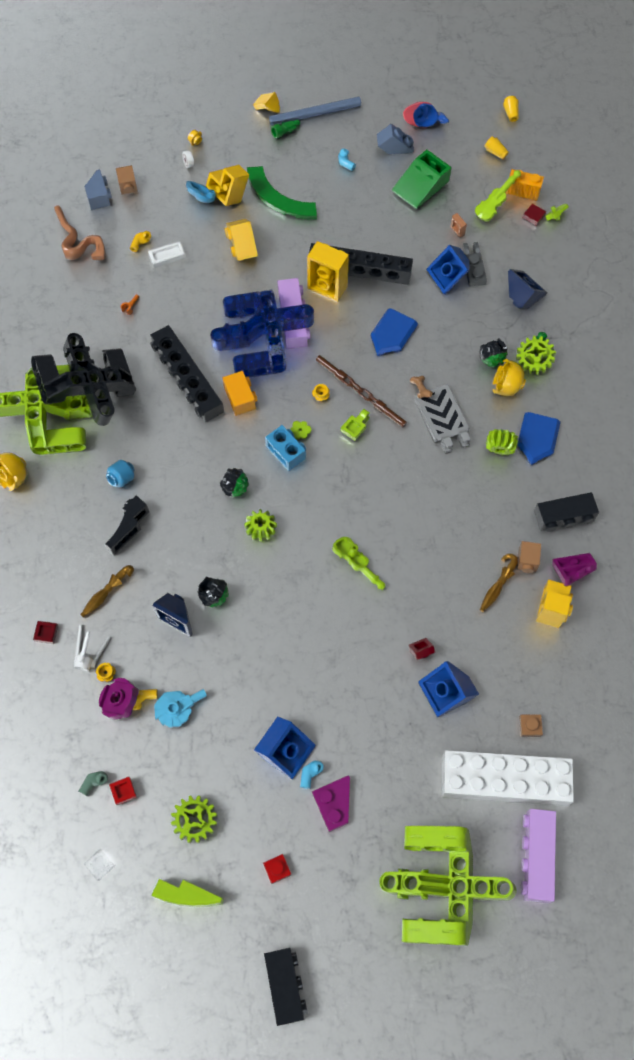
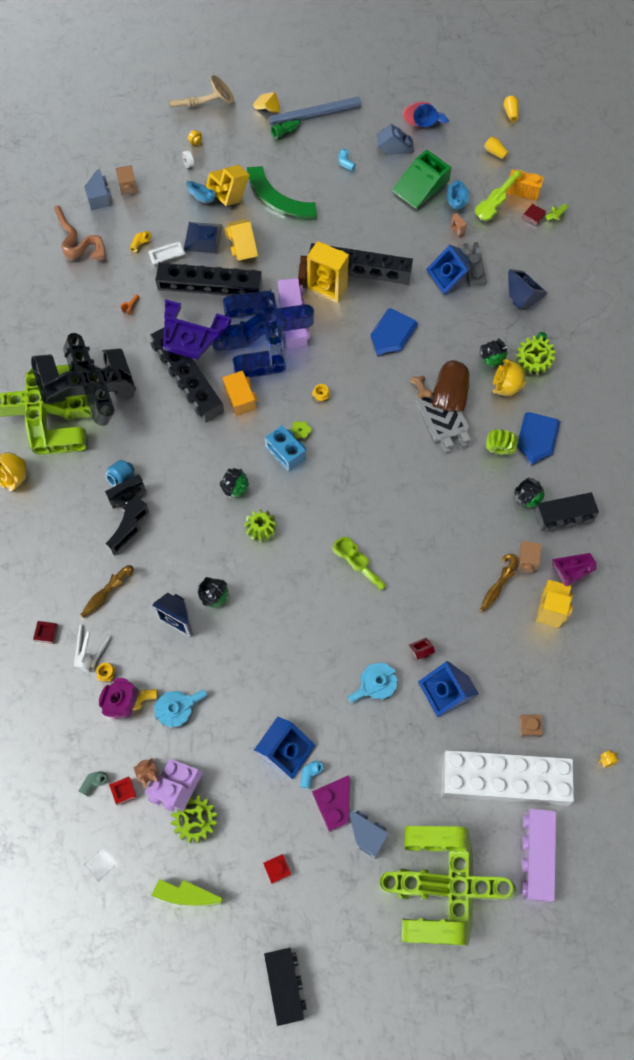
reddish brown piece [316,355,407,428] -> none
lime plate [340,409,370,441] -> none
none -> black plate [105,474,146,509]
none -> nougat plate [133,758,159,787]
none -> lavender plate [144,759,203,812]
none -> black brick [155,263,262,299]
none -> dark purple wing [163,299,232,360]
none -> tan dish [169,75,234,107]
none -> dark blue slope [184,222,222,254]
none -> reddish brown plate [298,256,307,288]
none -> medium azure piece [347,663,398,703]
none -> sand blue slope [349,810,389,859]
none -> reddish brown hair [432,360,469,411]
none -> dark azure arm [446,180,469,210]
none -> black piece [514,477,545,508]
none -> yellow plate [599,750,619,768]

